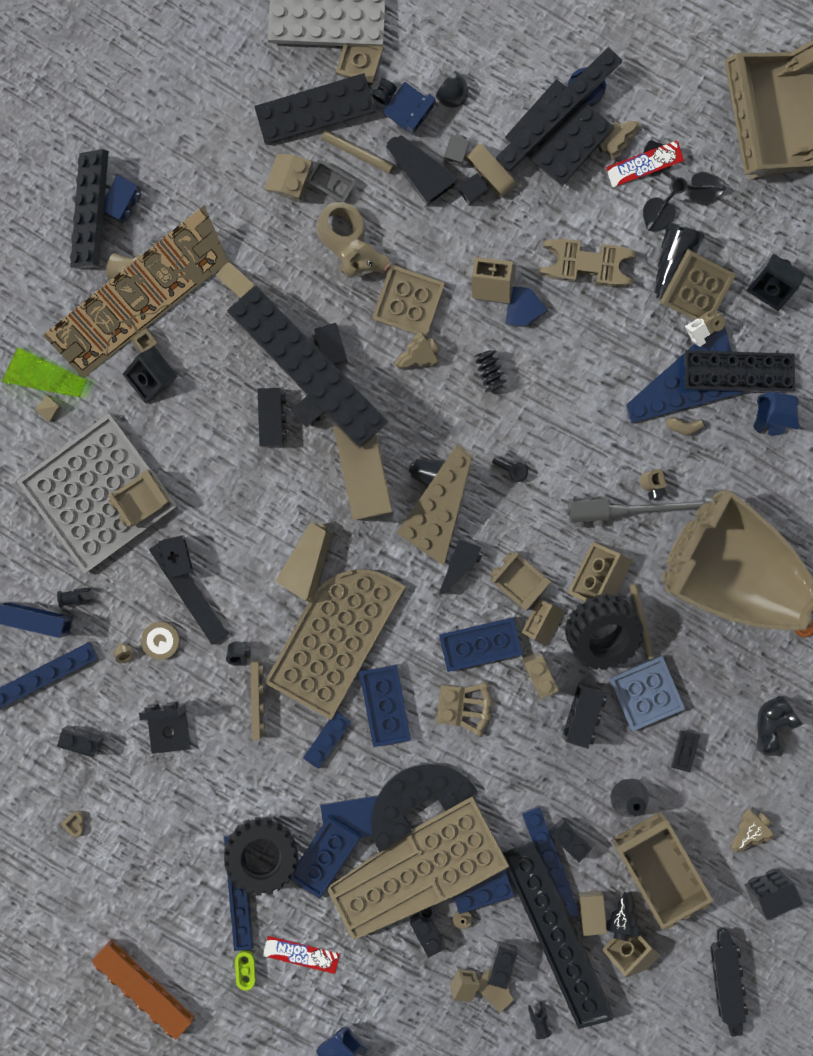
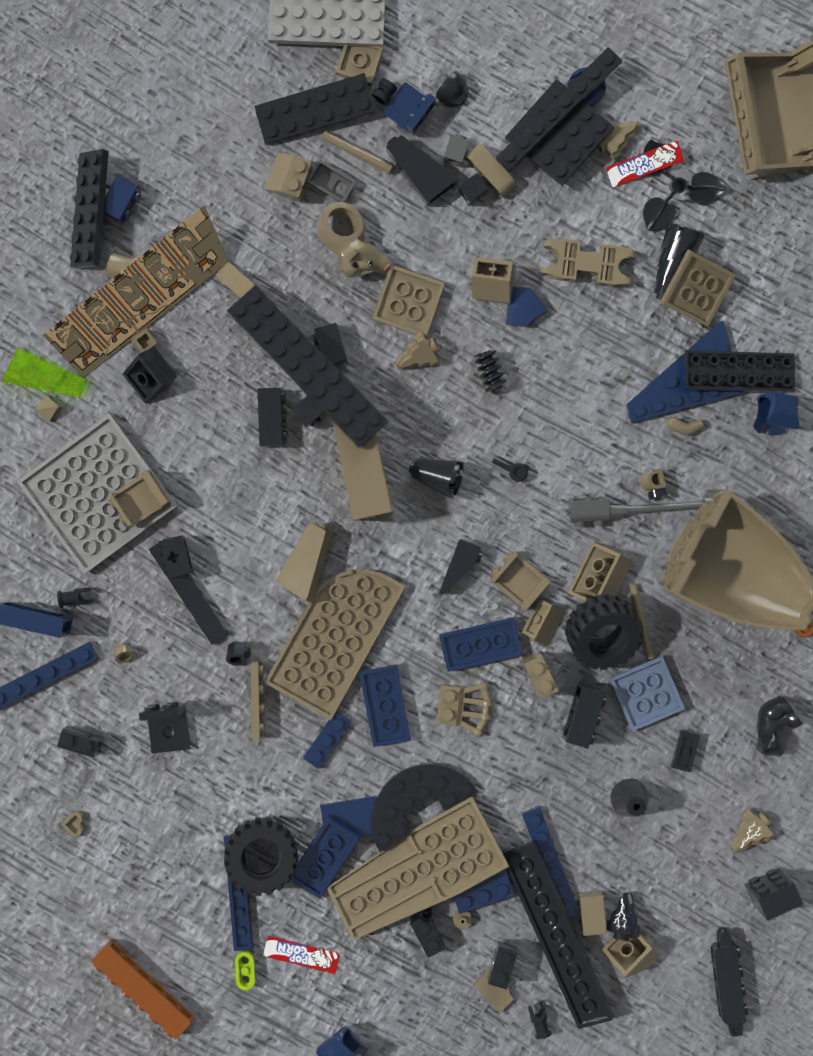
dark tan tile [141,621,180,660] -> none
dark tan wing [397,444,474,566] -> none
dark tan panel [450,969,480,1002] -> none
black brick [549,818,592,863] -> none
dark tan container [610,812,713,930] -> none
leg [685,311,726,347] -> none
black brick [746,253,806,312] -> none

